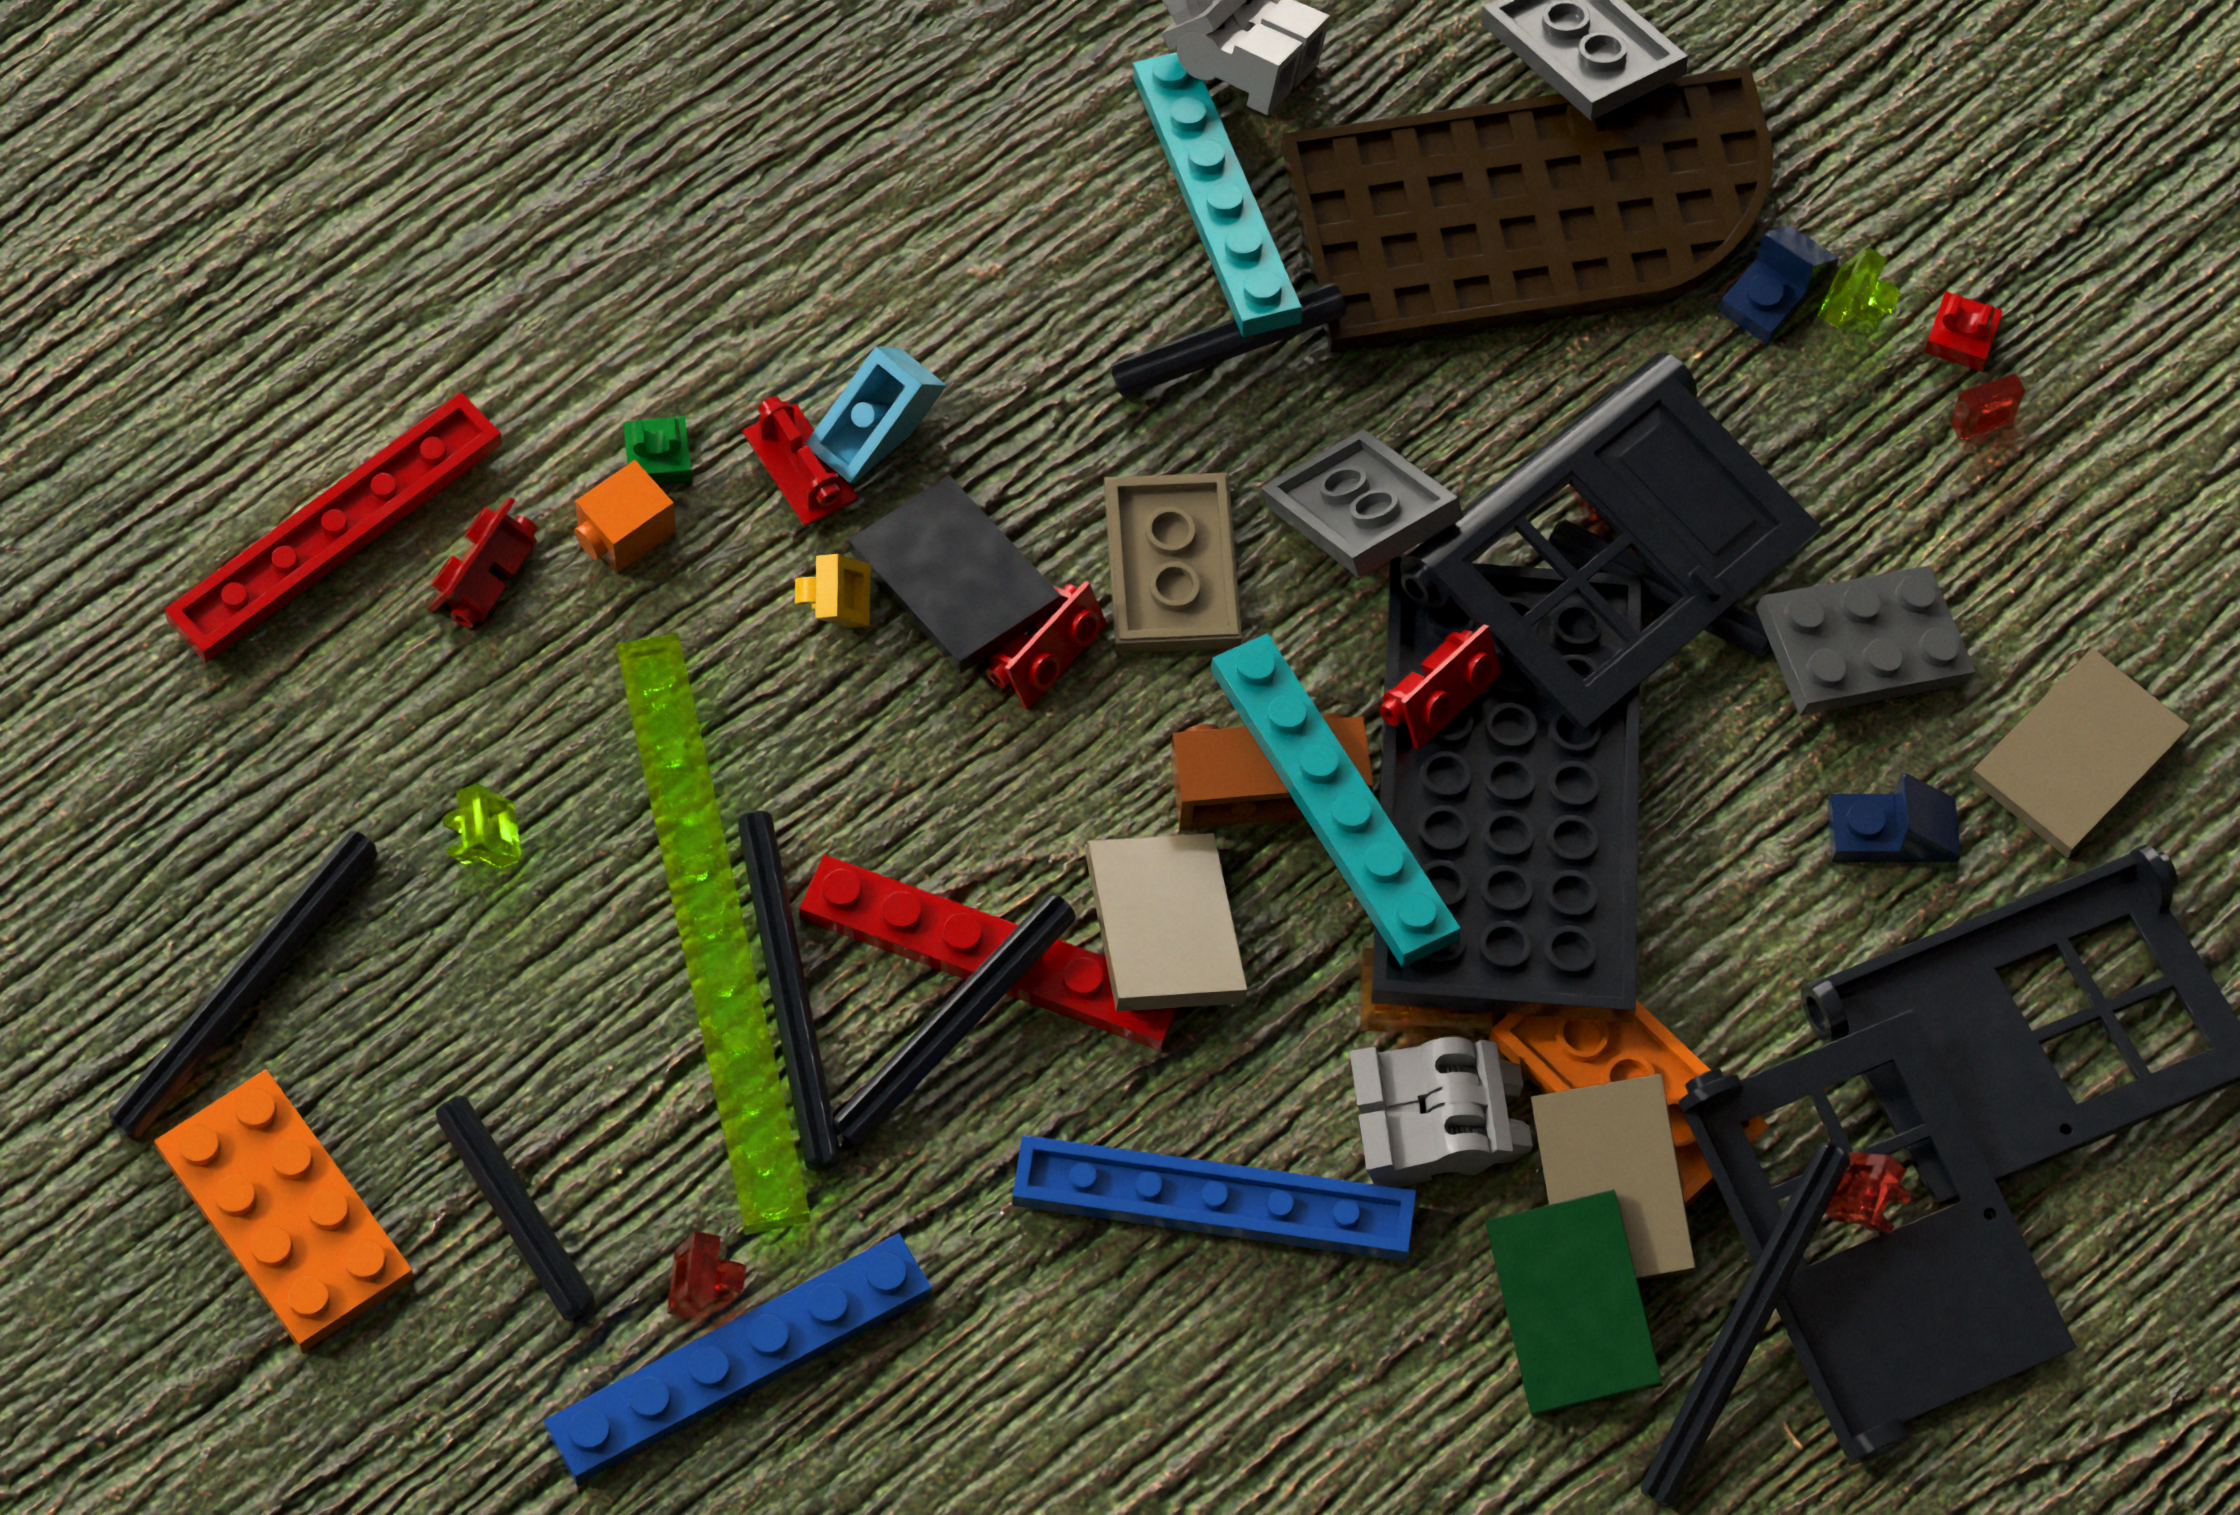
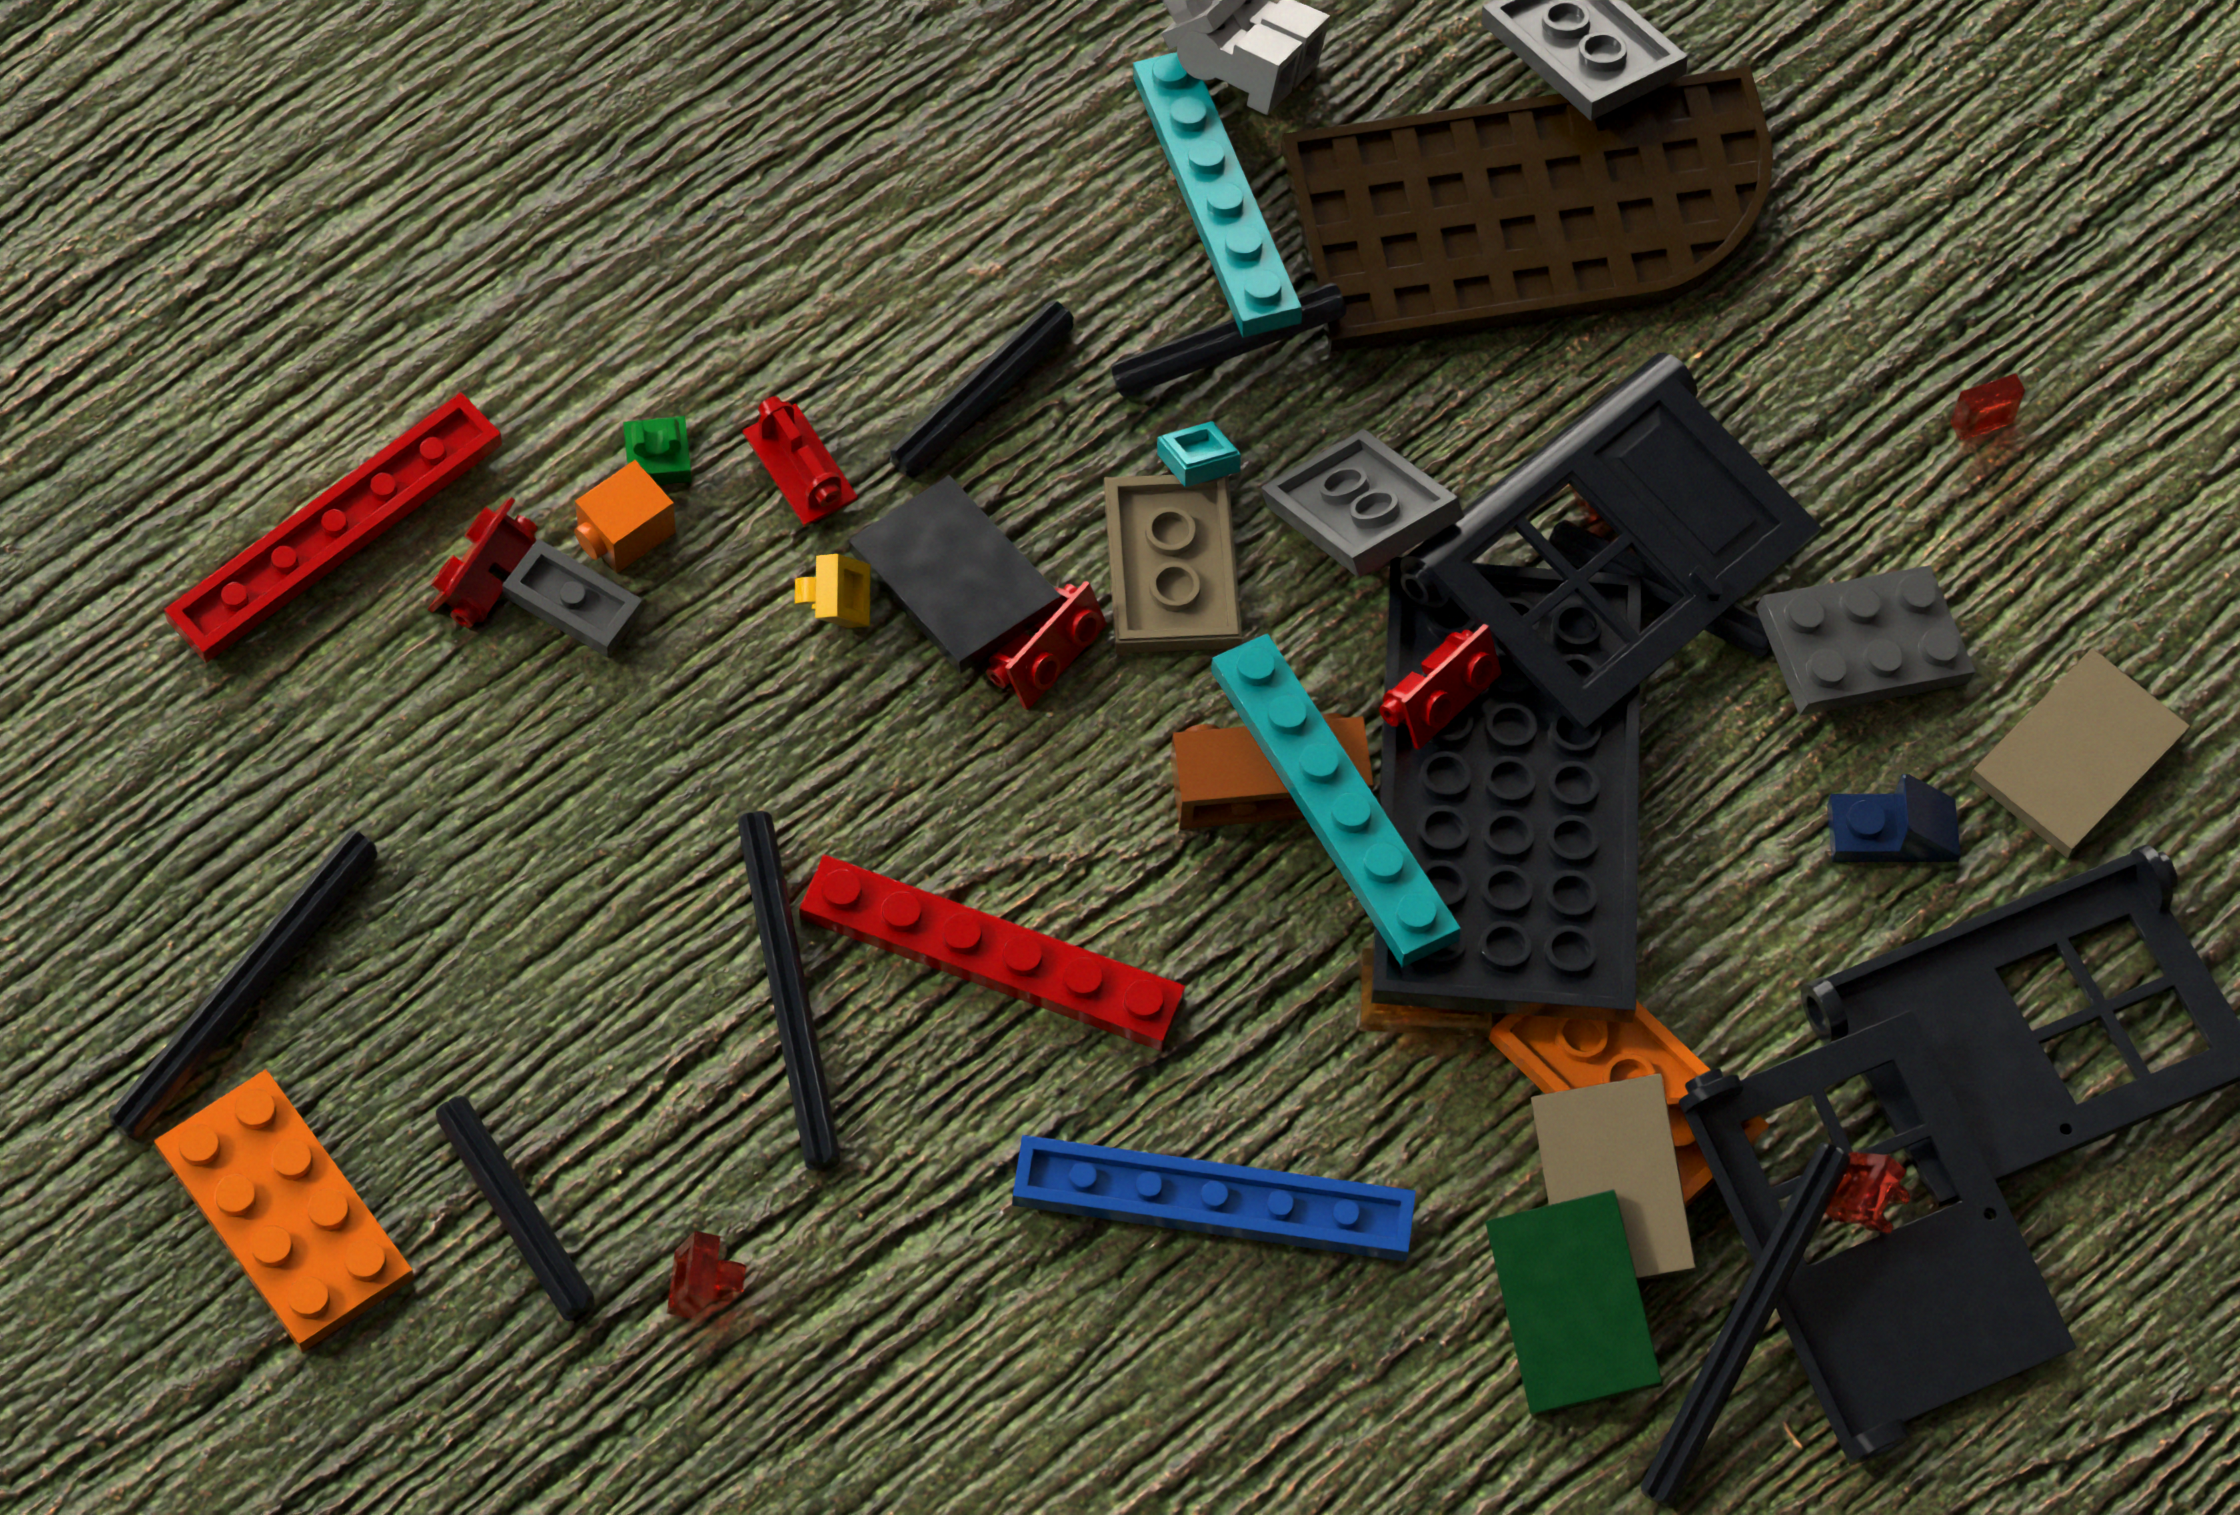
clear neon green tile [442,783,522,868] -> none
blue plate [543,1233,932,1485] -> none
clear neon green plate [616,633,810,1235] -> none
medium azure slope [804,346,947,484] -> none
black axle [833,893,1076,1146] -> none
tile [1086,833,1247,1012] -> none
light grey hips [1350,1037,1533,1188] -> none
dark blue slope [1718,225,1839,345] -> none
clear neon green tile [1818,246,1901,328] -> none
red tile [1924,291,2003,372] -> none
none -> dark grey plate [502,539,644,658]
none -> black axle [890,300,1074,477]
none -> teal tile [1157,421,1241,487]

